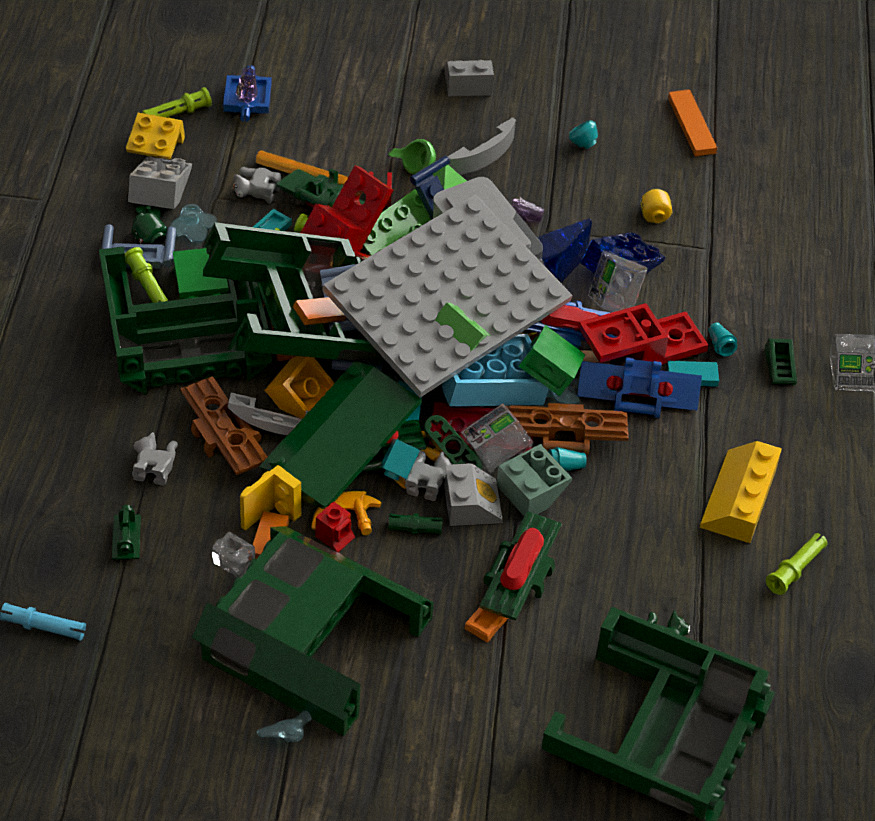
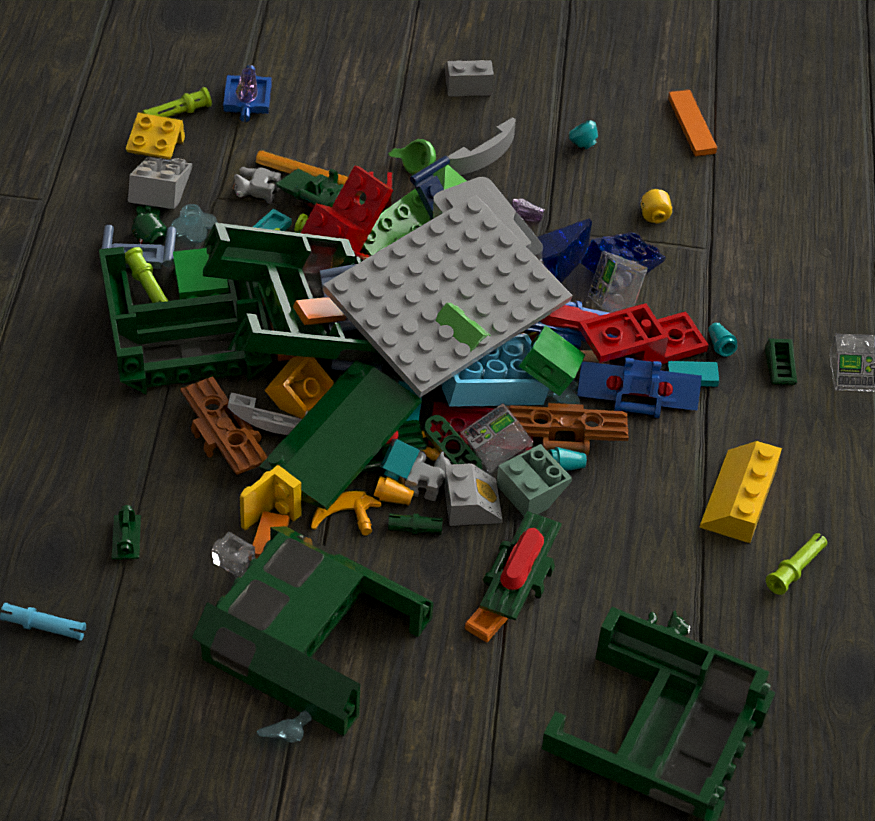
light grey animal [132,432,178,486] -> none
red window [315,502,355,553] -> none
none -> light orange cone [374,476,414,506]

